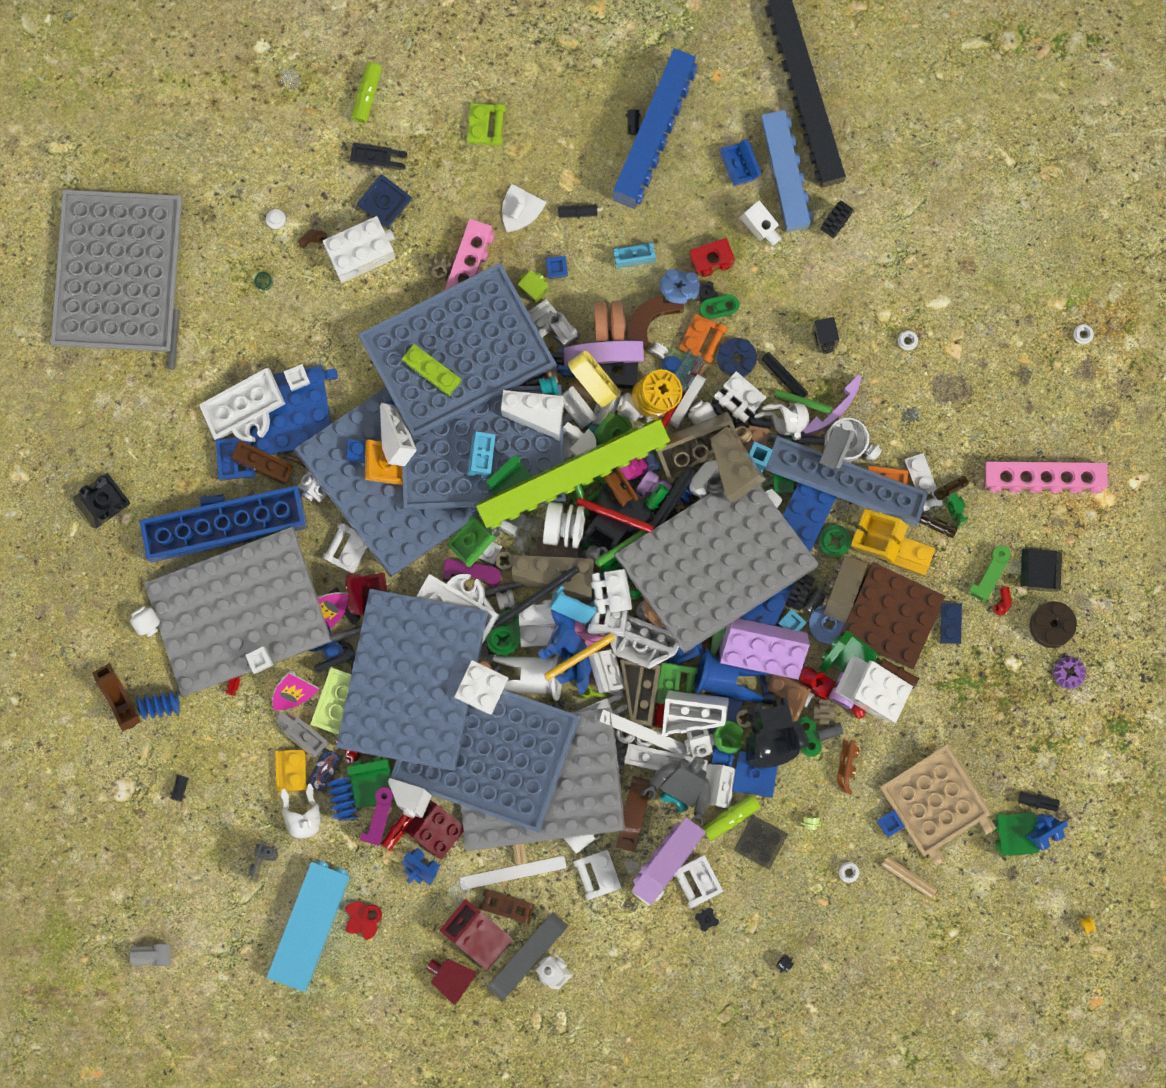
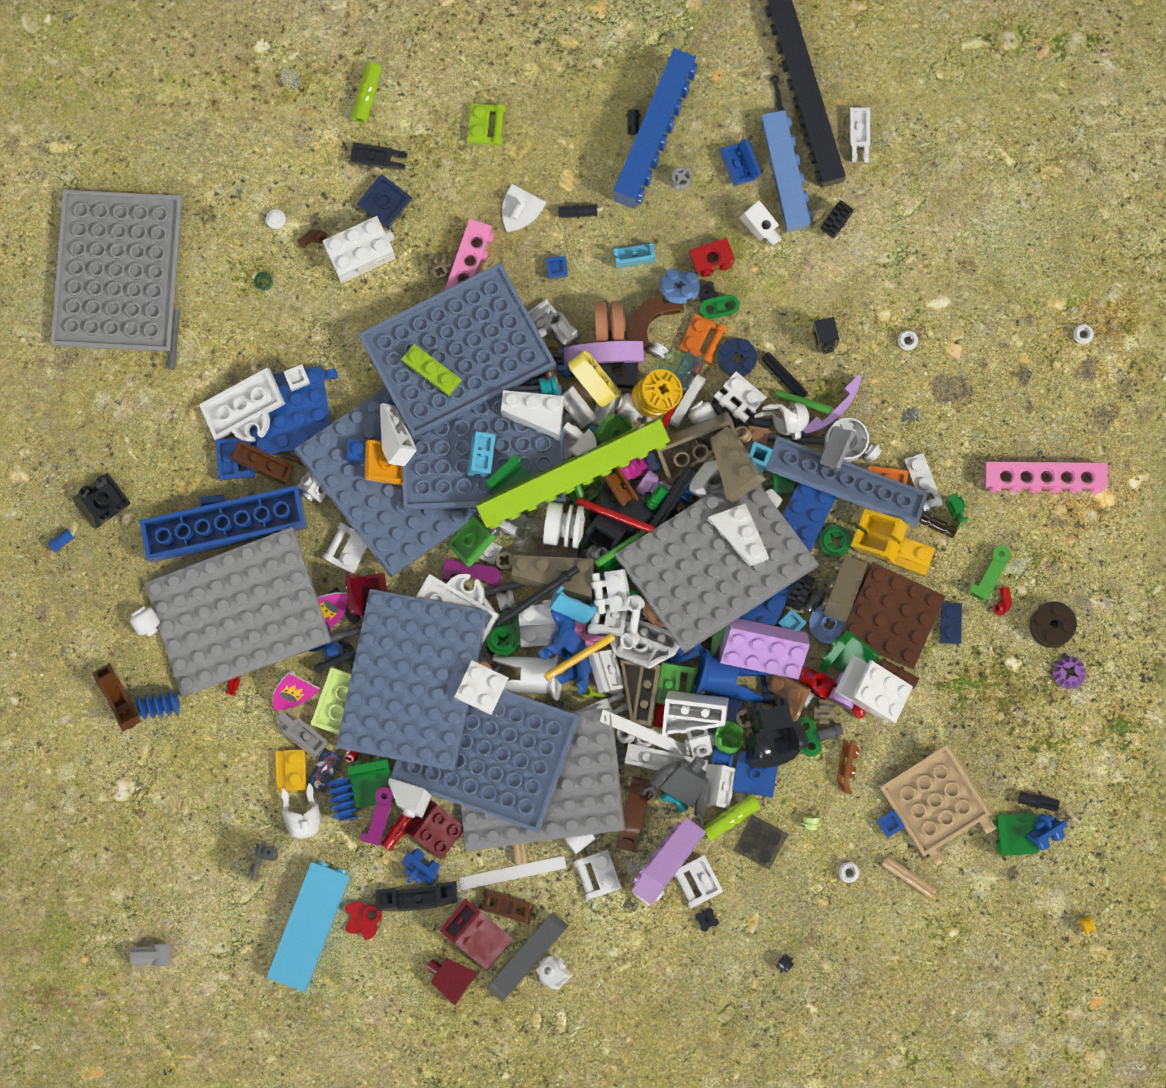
black pin [170,775,189,802] -> none
white plate [245,646,273,674] -> none
lime brick [518,270,549,304] -> none
blue plate [662,356,682,375] -> none
dark brown axle [934,476,969,500] -> none
black slope [1019,549,1062,592] -> none
none -> blue pin [48,528,75,552]
none -> black slope [375,881,458,912]
none -> white bar [620,594,645,649]
none -> light grey wheel [671,167,691,190]
none -> white wing [707,503,769,567]
none -> black hinge [771,75,785,111]
none -> white hinge [850,107,870,162]

